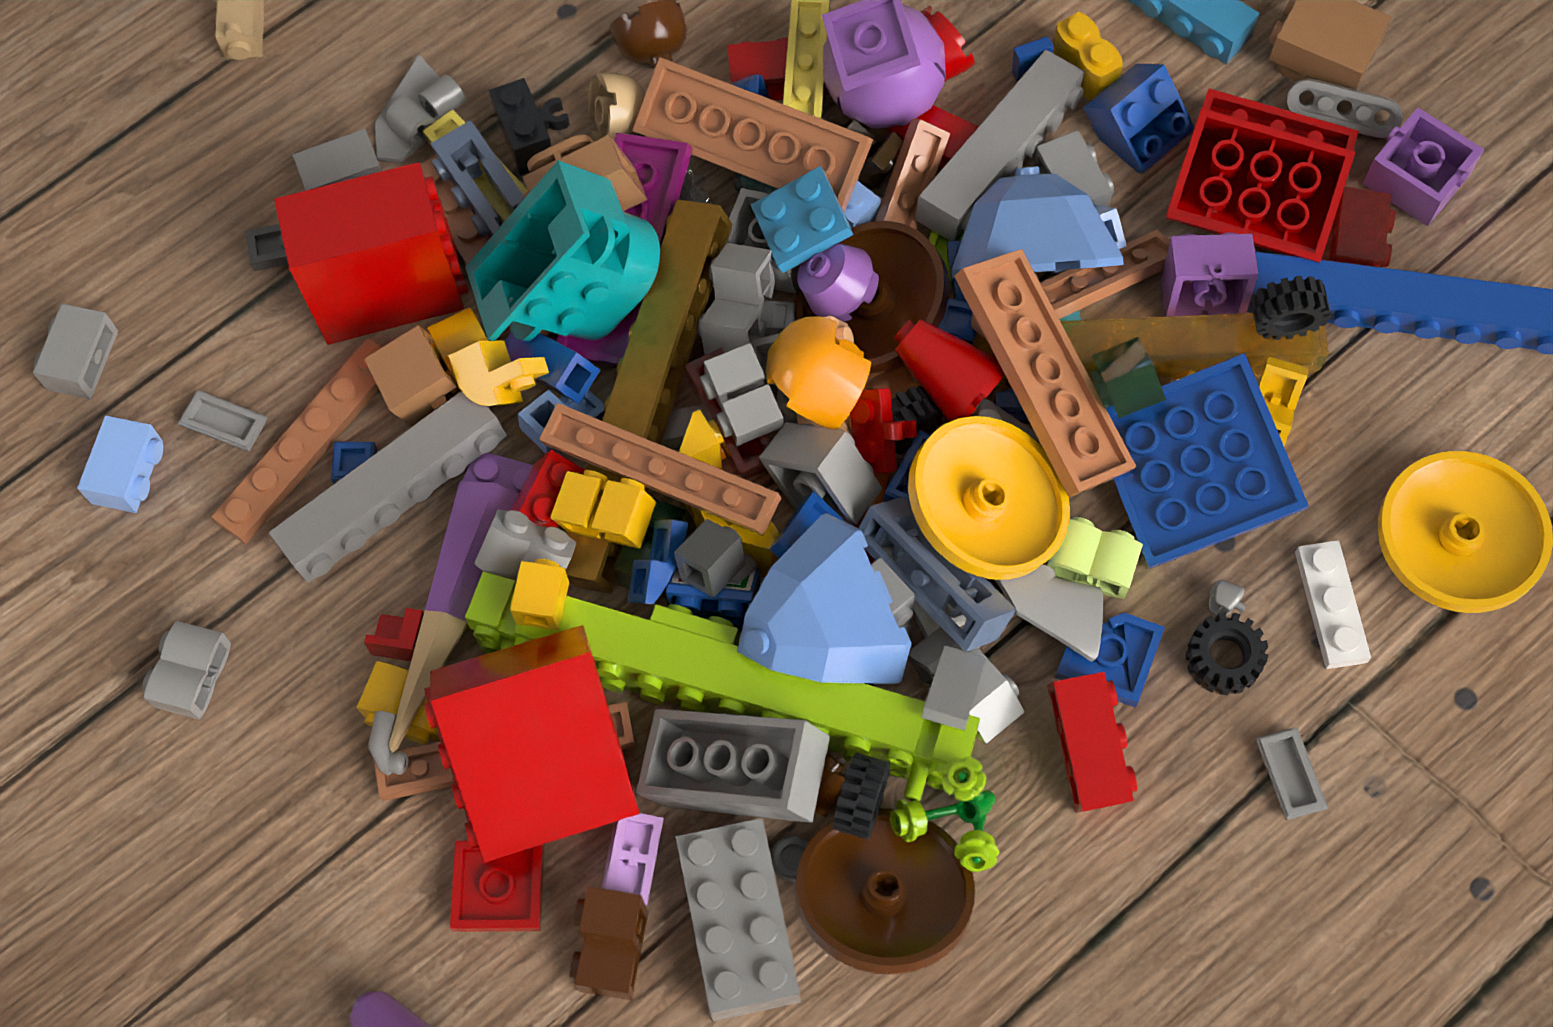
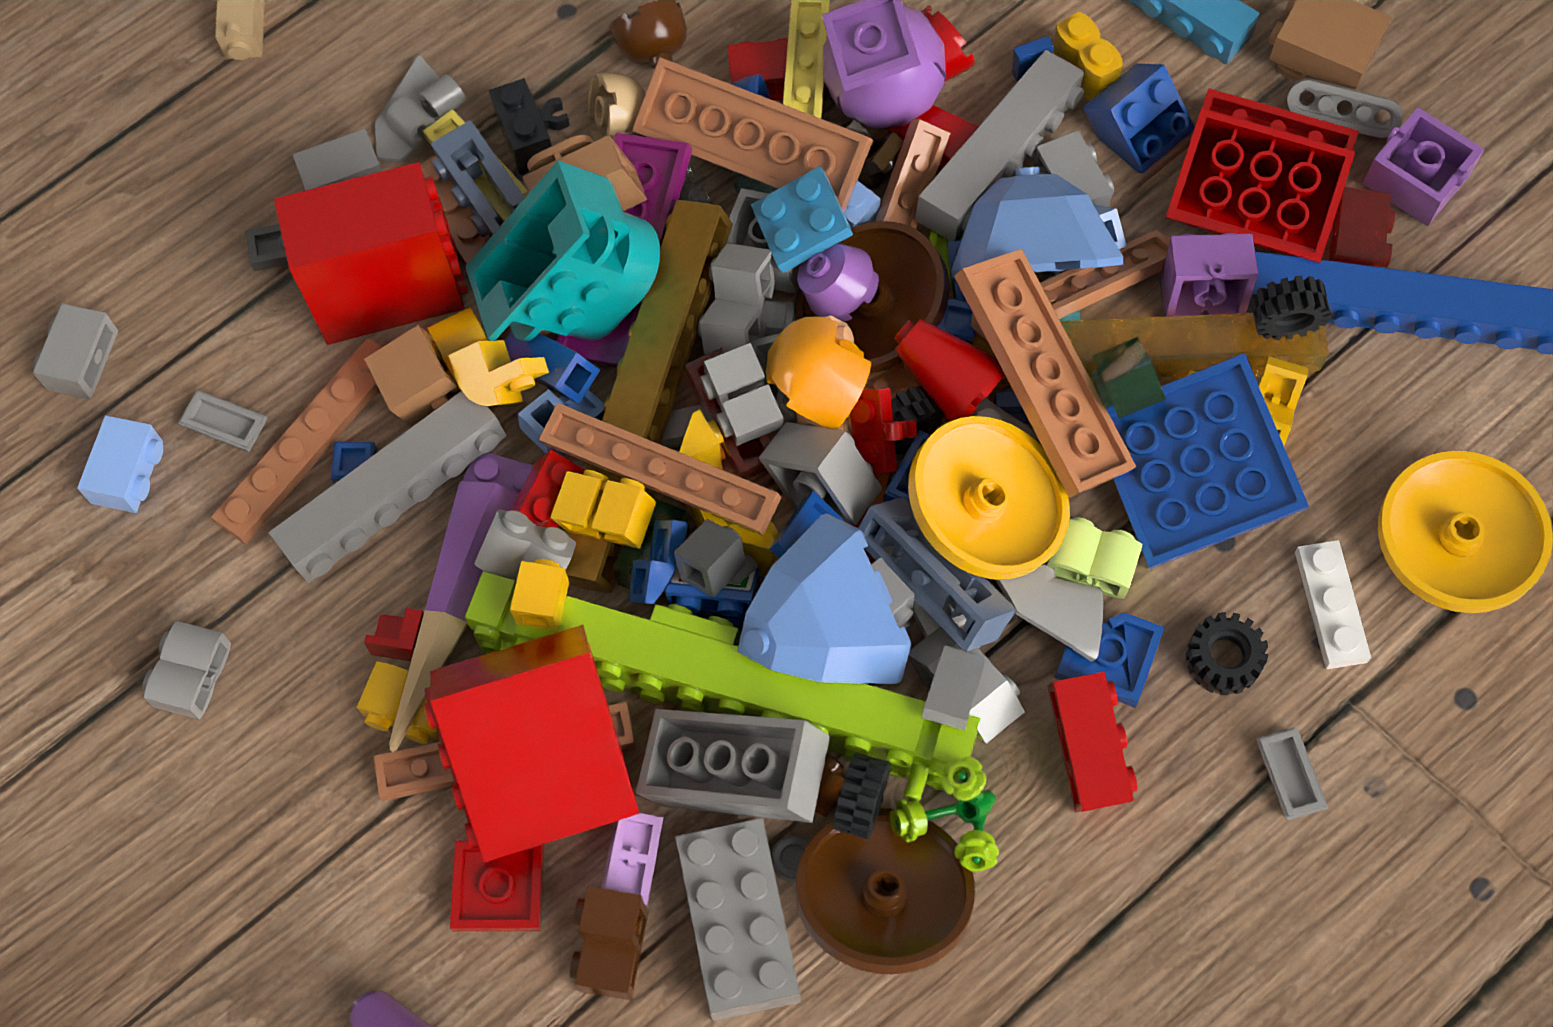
light grey arm [368,711,408,775] -> none
light grey piece [1209,580,1246,618] -> none

